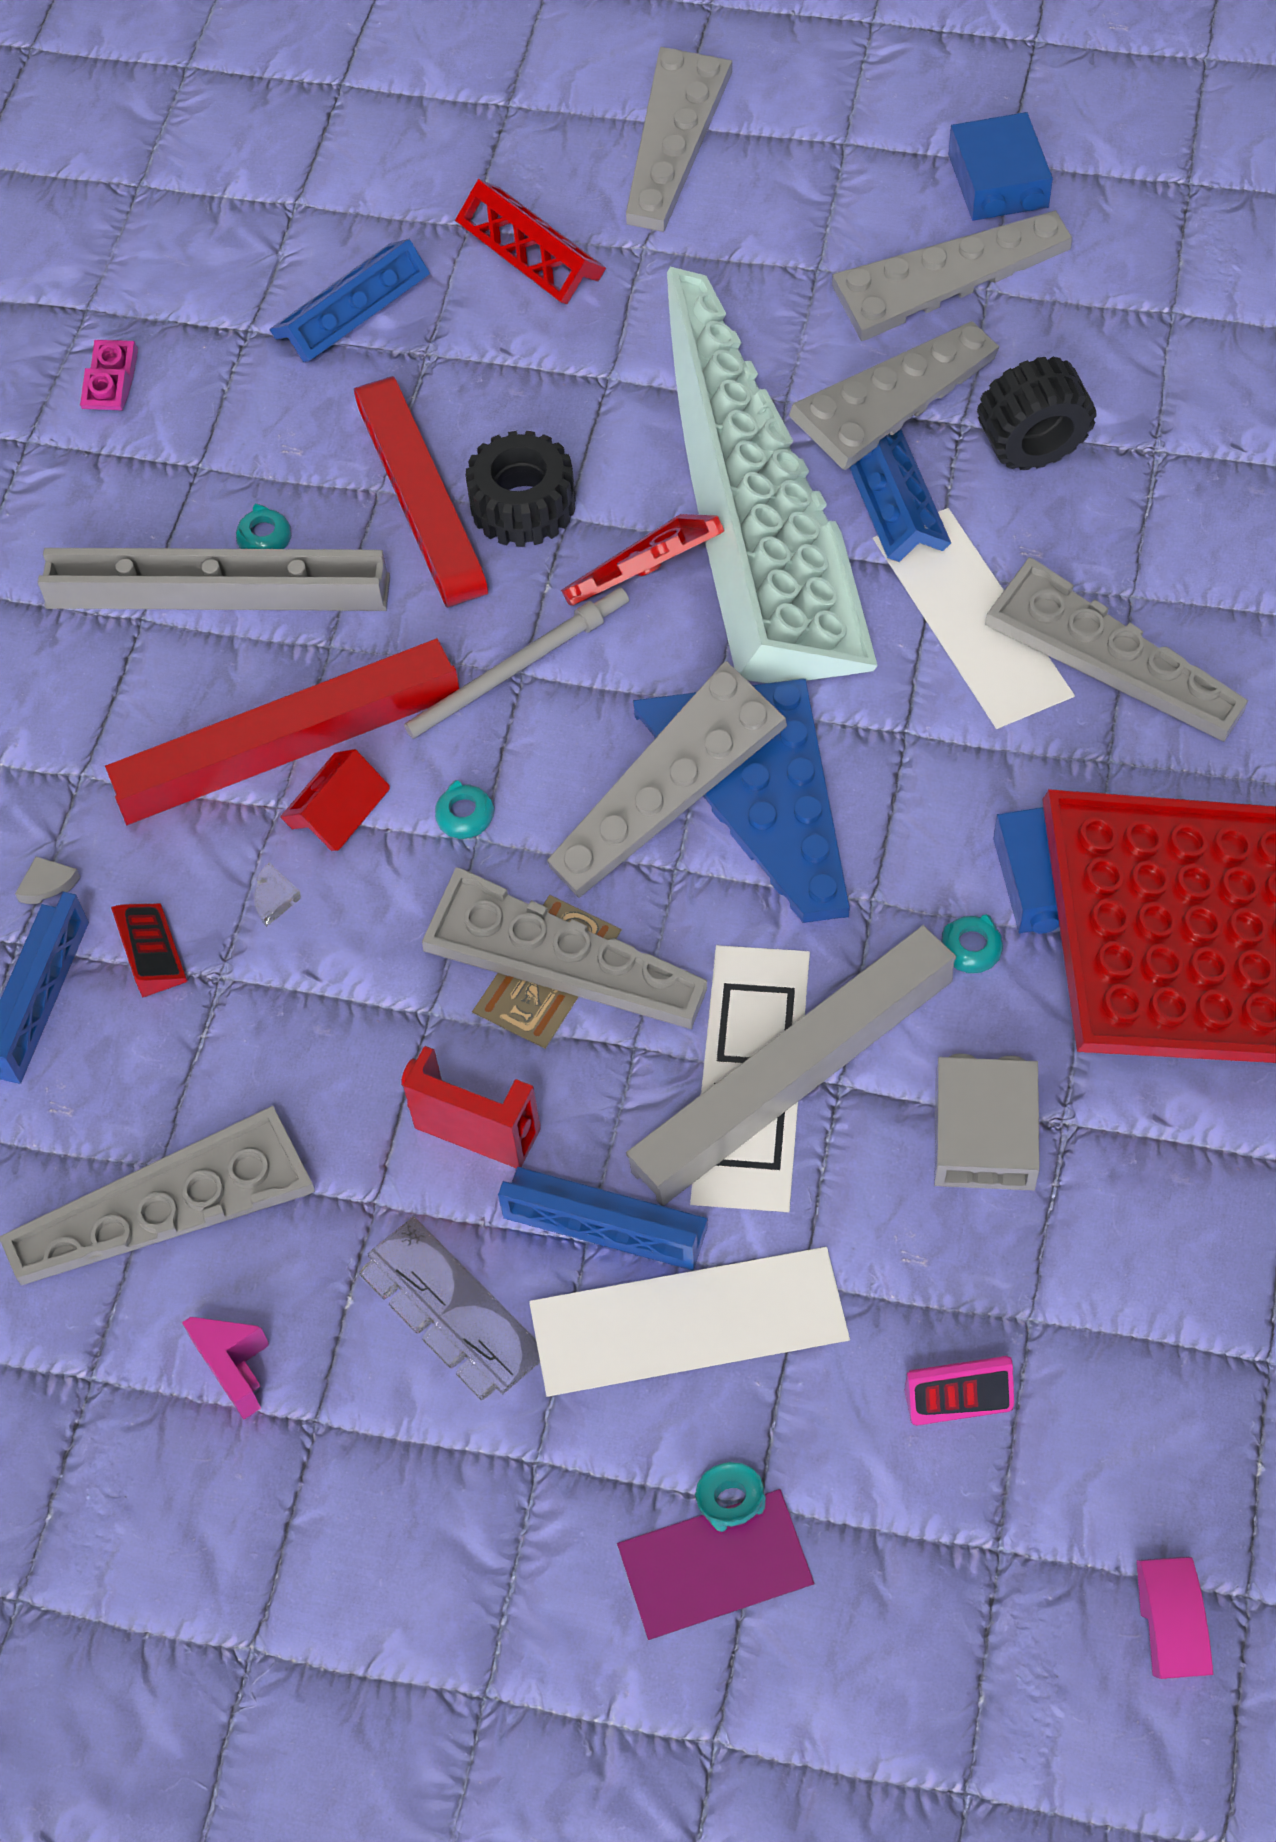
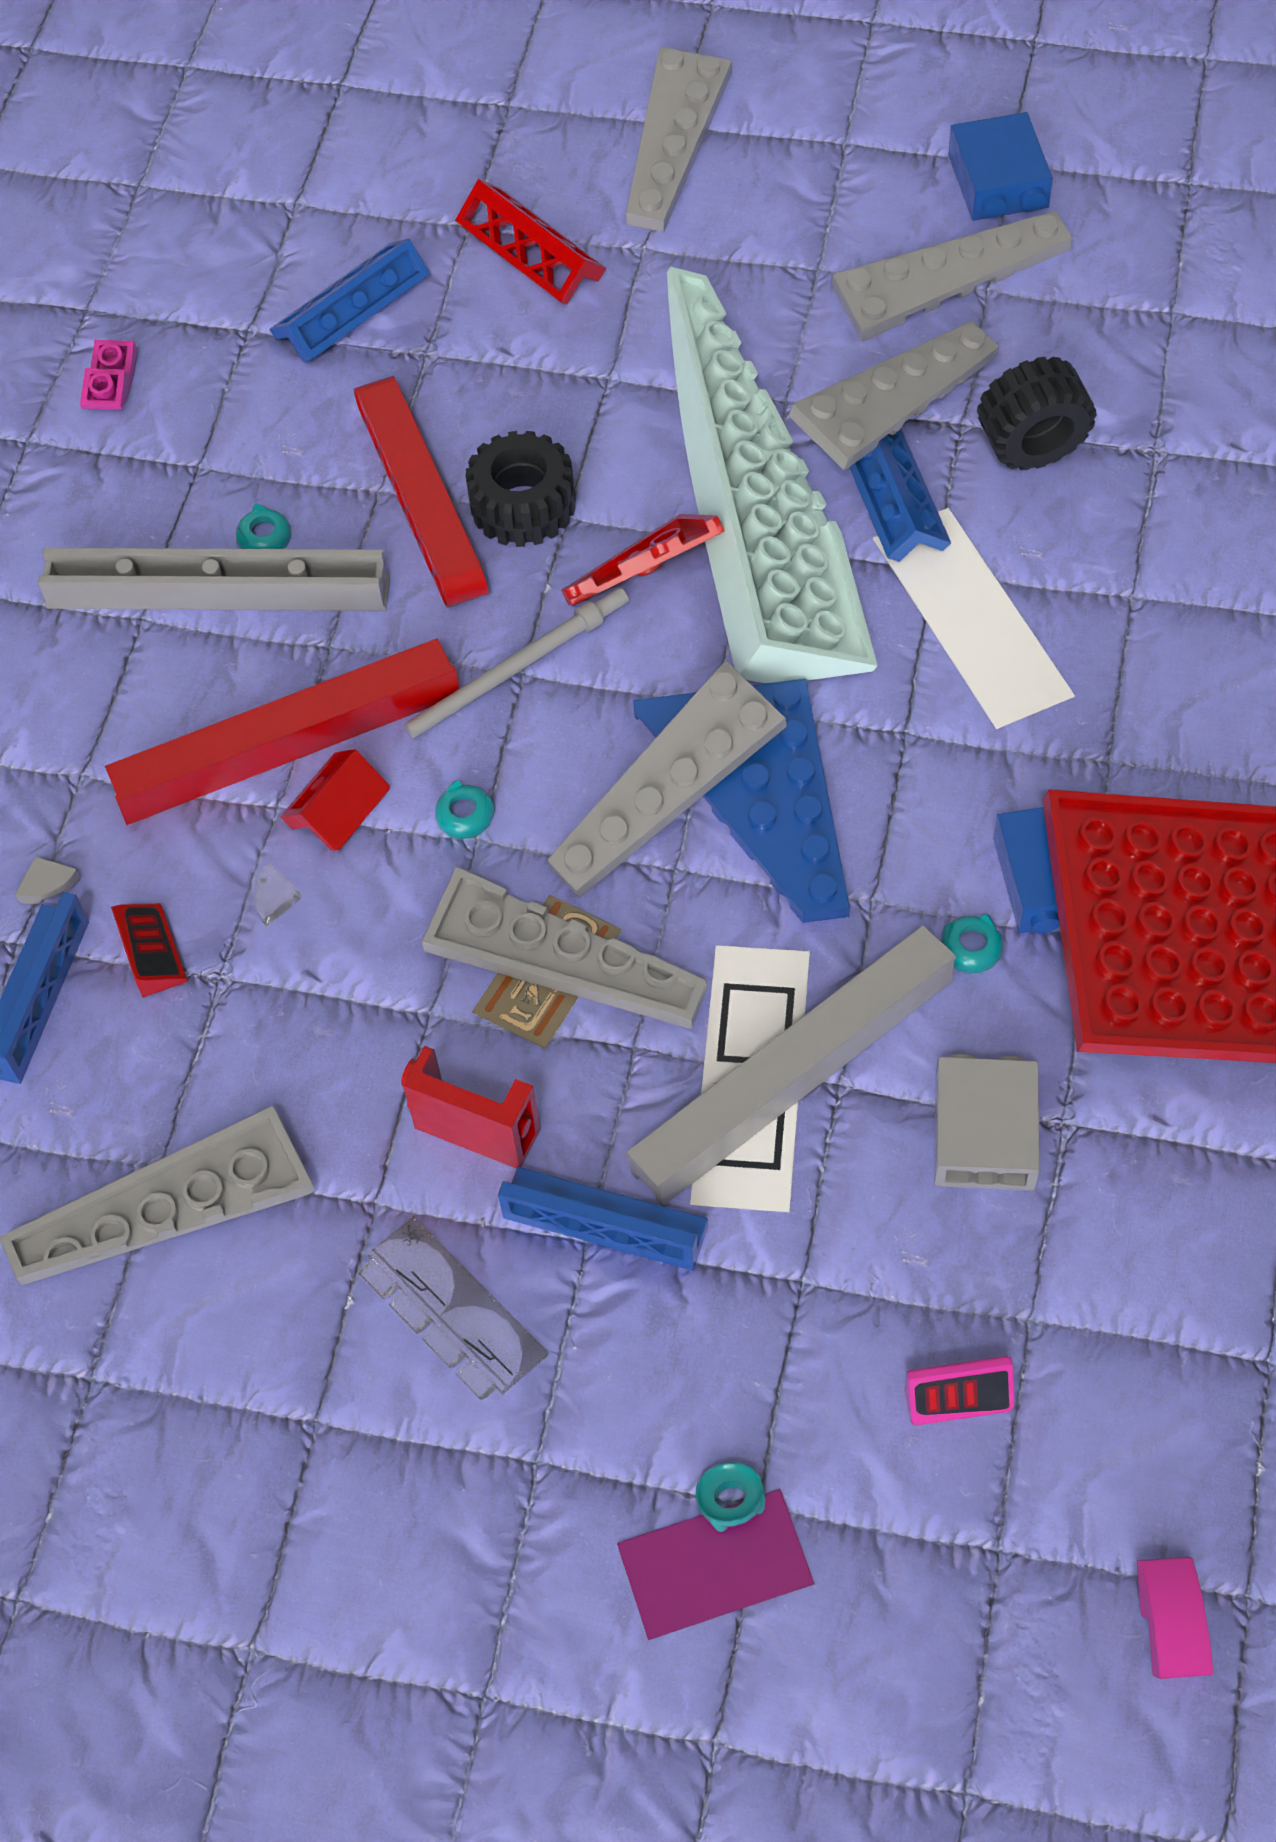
dark pink slope [182,1317,269,1420] -> none
white sticker [529,1247,850,1397] -> none
light grey wing [985,557,1248,742] -> none

